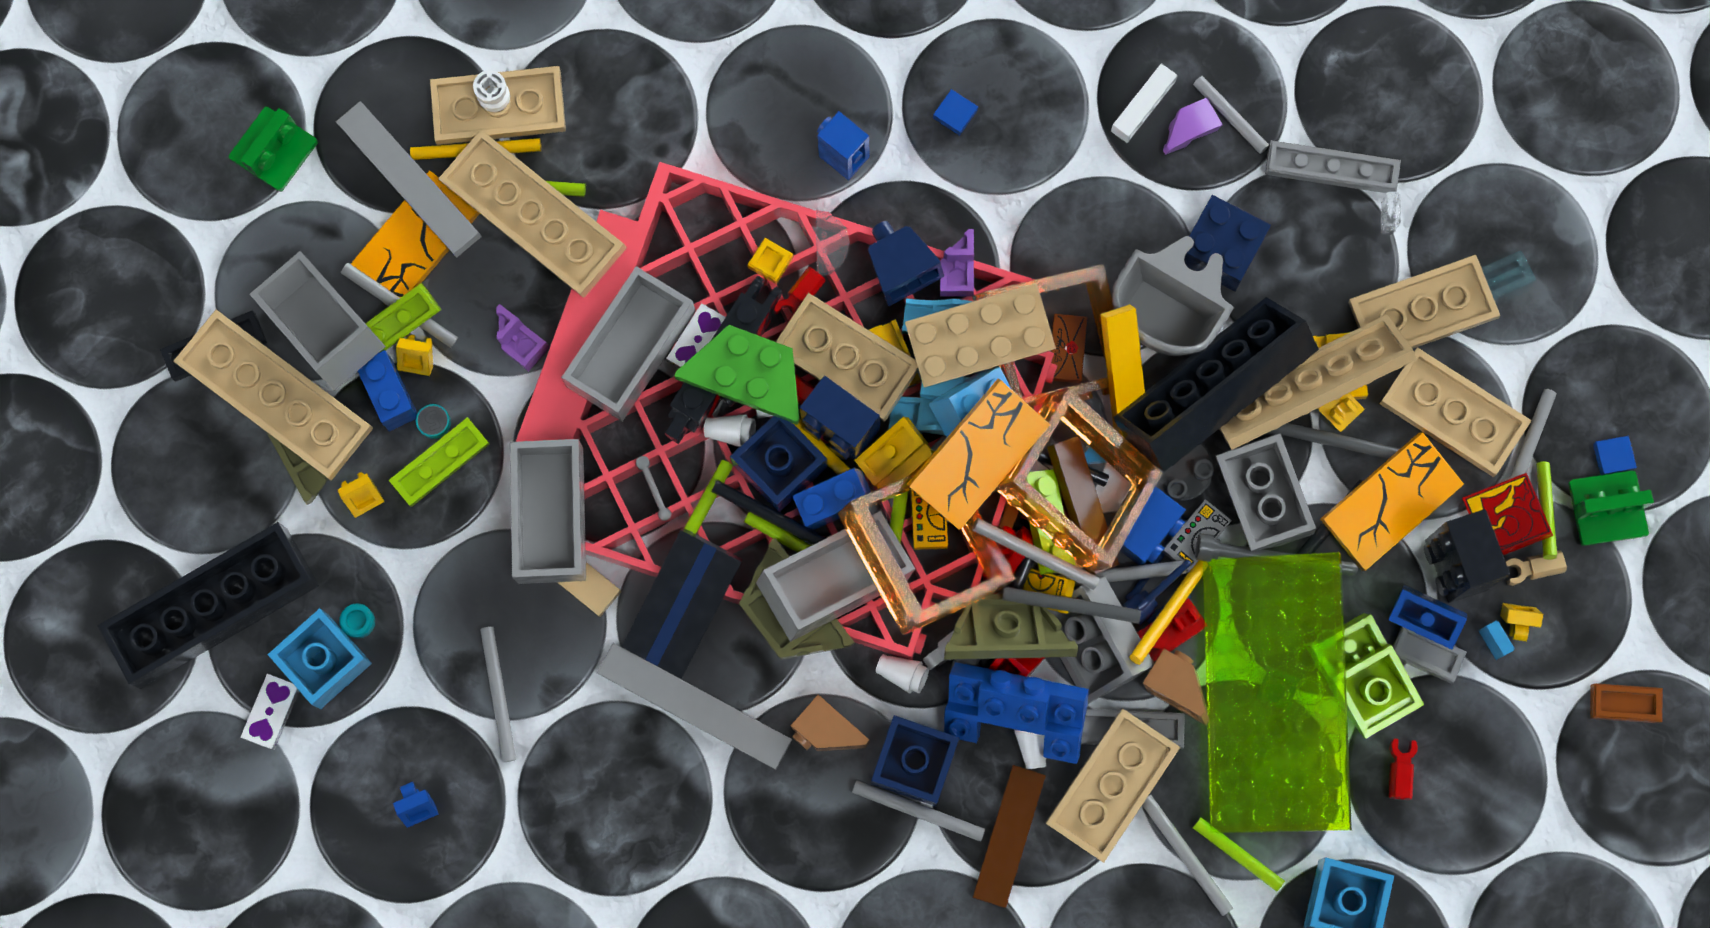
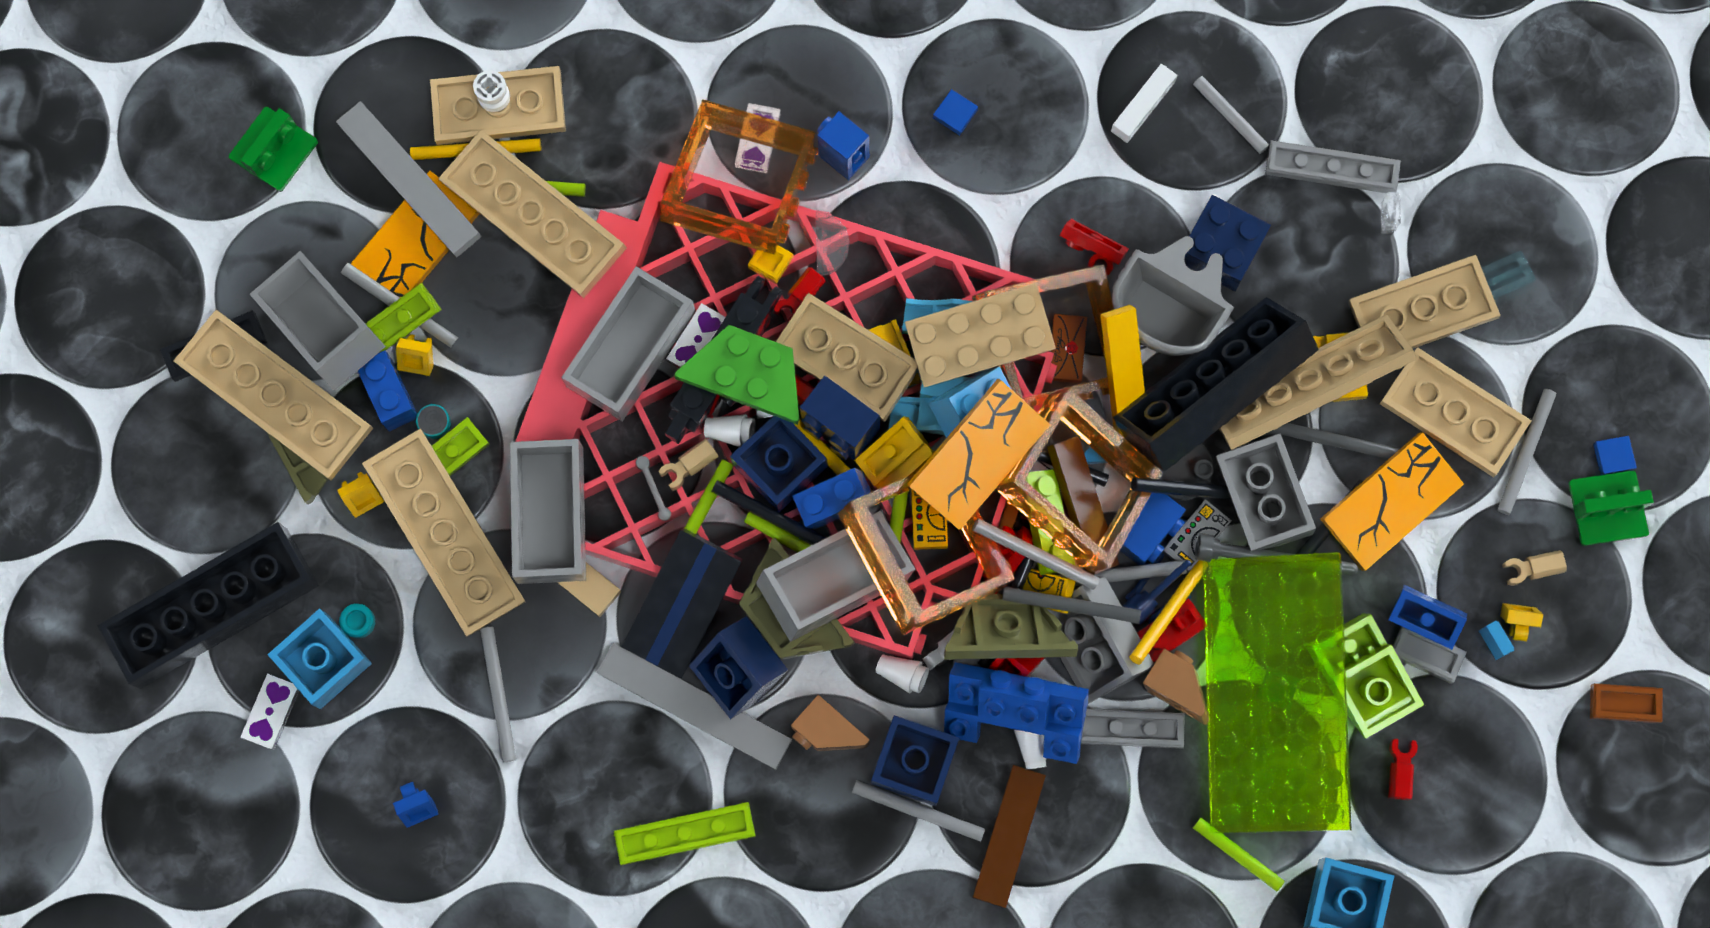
medium lavender slope [496,304,550,372] -> none
dark blue torso [868,221,944,306] -> none
medium lavender slope [940,229,974,296] -> none
tan plate [1045,708,1180,863] -> none
light grey bar [1142,795,1233,916] -> none
medium lavender slope [1163,98,1223,155] -> none
yellow tile [1317,393,1365,432] -> none
black brick [1424,509,1510,603] -> none
tile [1462,472,1553,555] -> none
lime bar [1536,461,1557,560] -> none
none -> tan plate [362,428,526,637]
none -> lime tile [614,802,756,866]
none -> tan bar [658,438,719,491]
none -> clear orange window [660,100,819,255]
none -> dark blue brick [689,616,788,720]
none -> clear tile [735,103,781,173]
none -> red plate [1059,219,1129,276]
none -> black bar [1131,478,1232,500]

